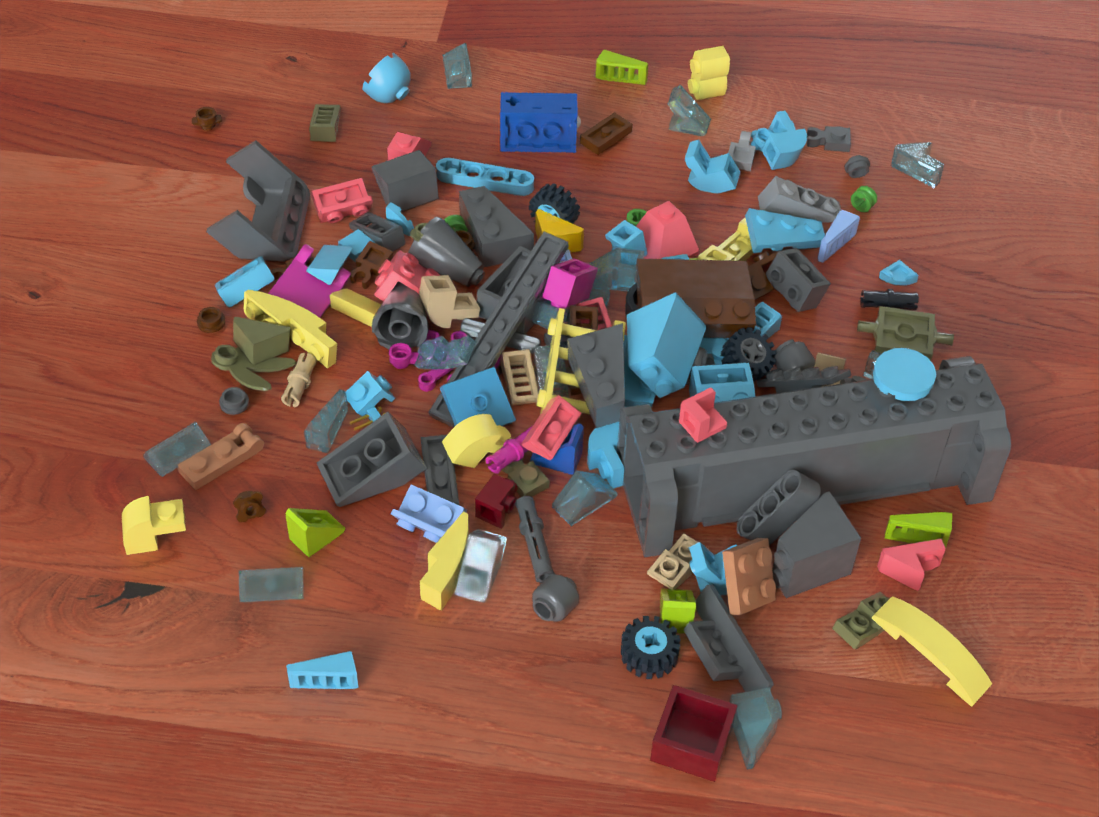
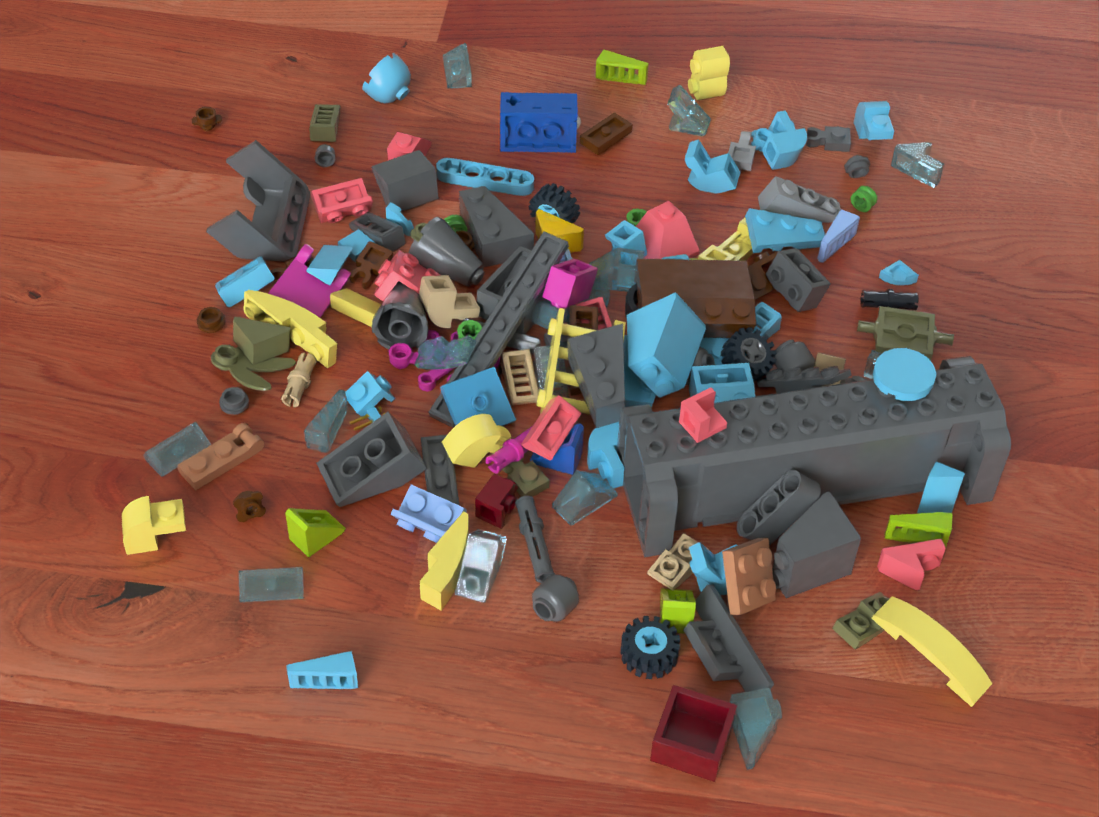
none -> dark grey hinge [315,144,336,167]
none -> bright green bush [457,320,482,349]
none -> medium azure brick [854,101,894,140]
none -> medium azure slope [917,462,965,513]

